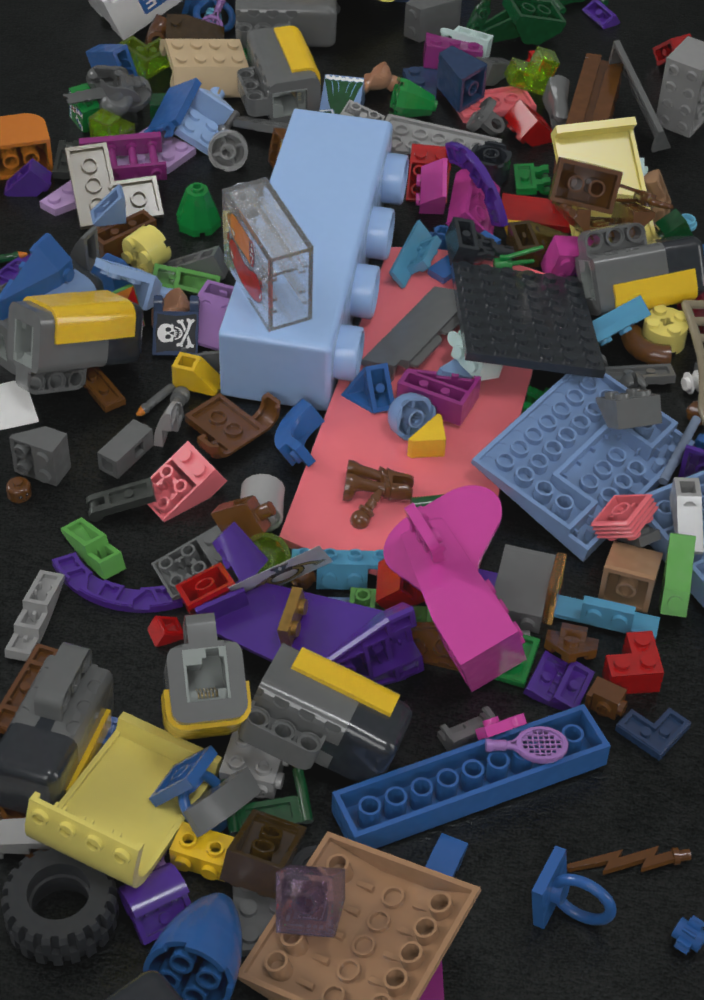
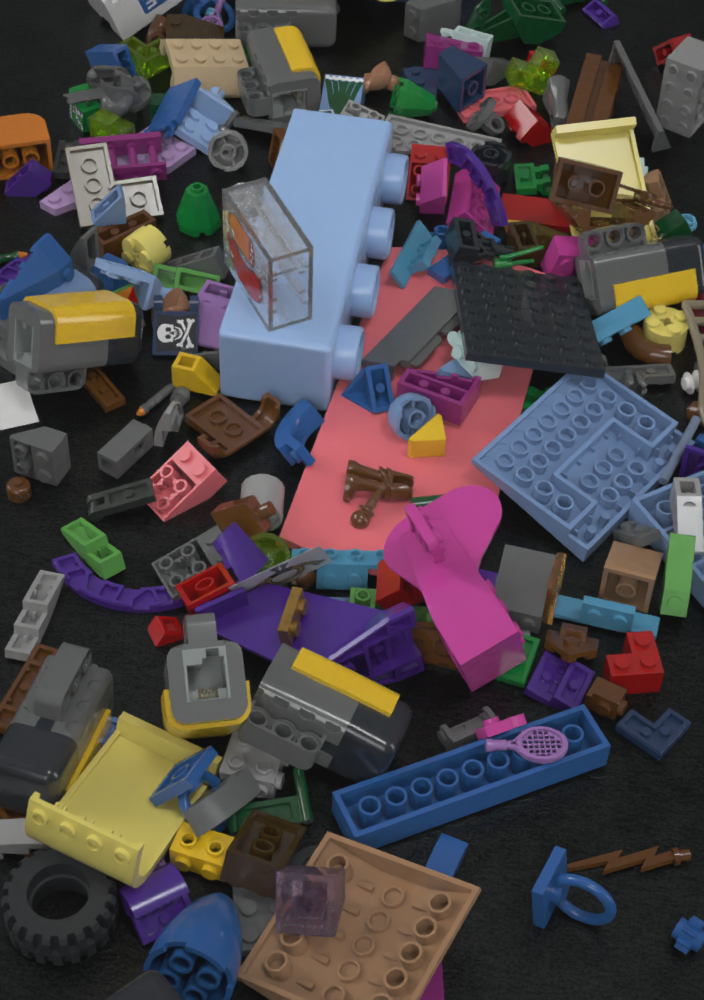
coral brick [590,494,659,541] -> none
dark grey slope [596,388,662,430] -> none

